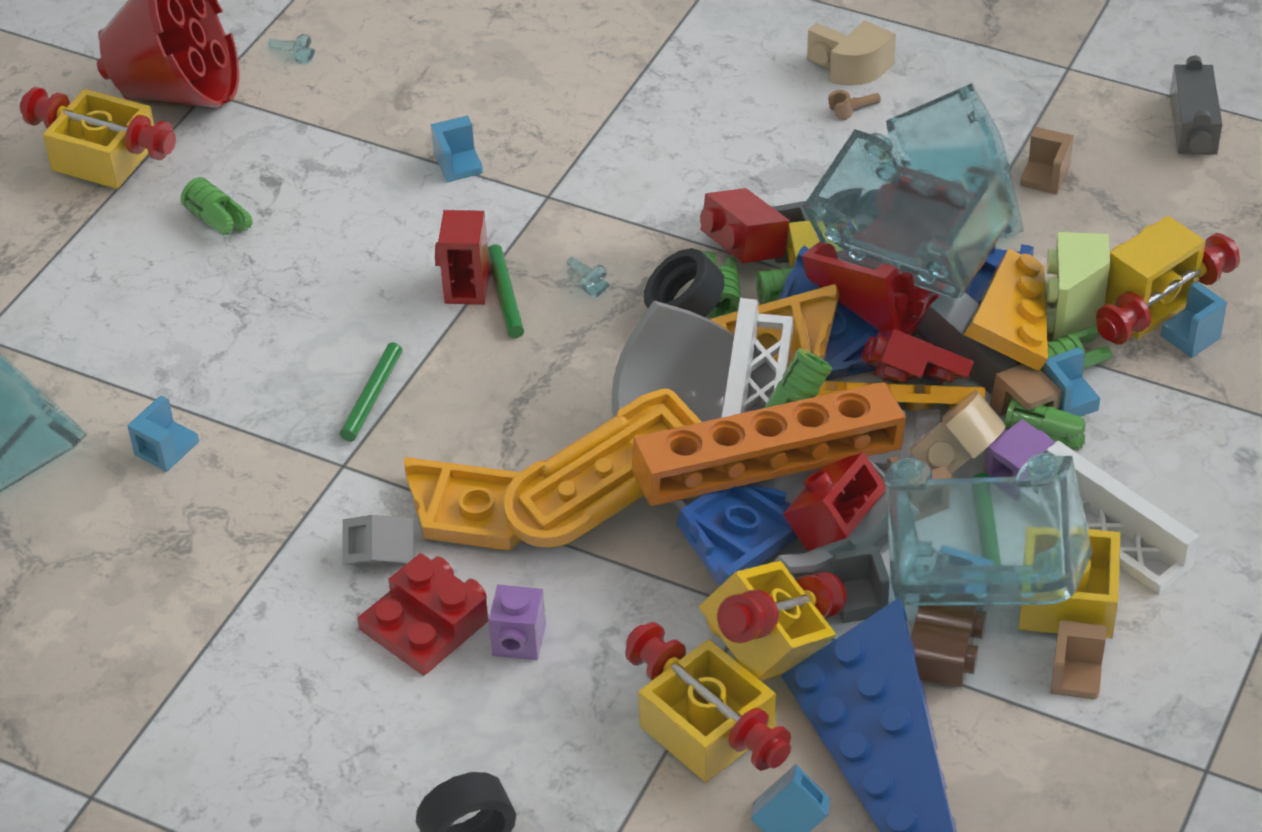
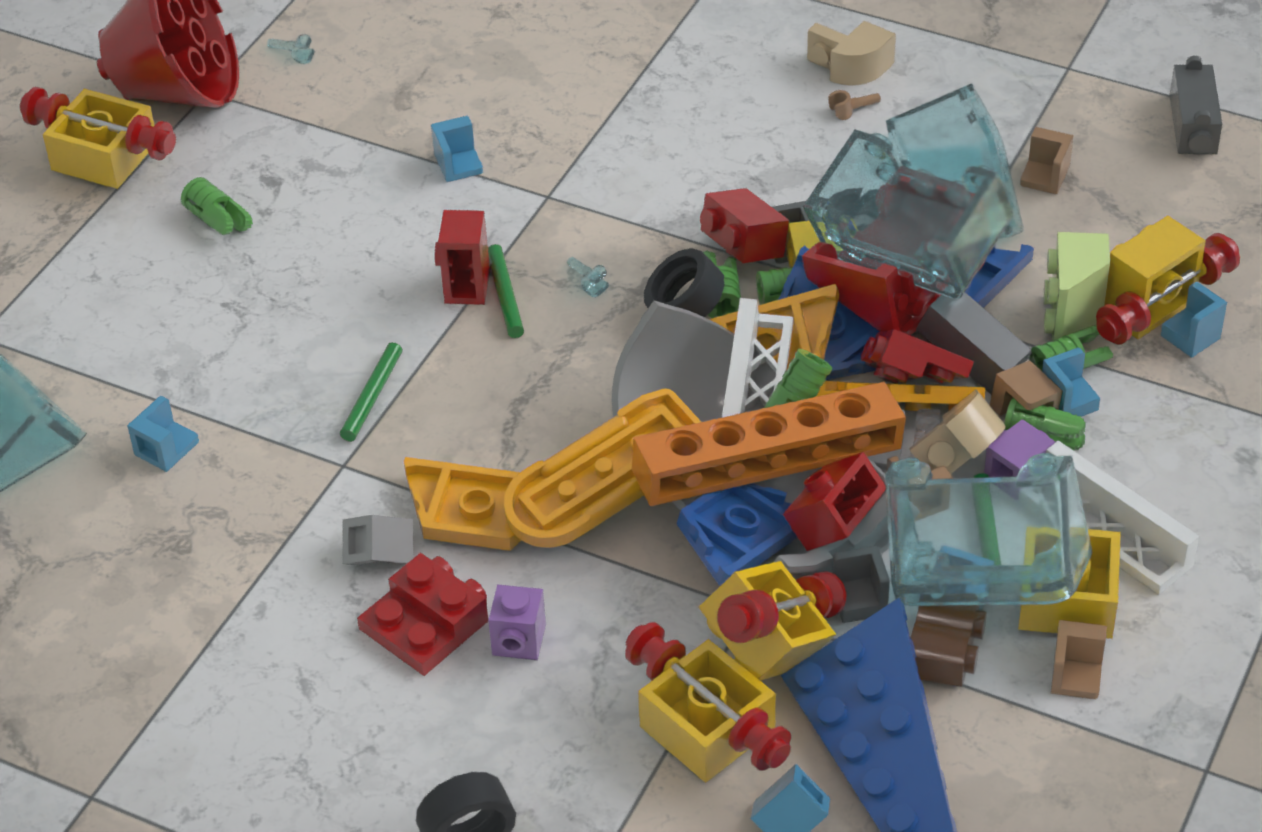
light orange wing [964,248,1048,371] -> none

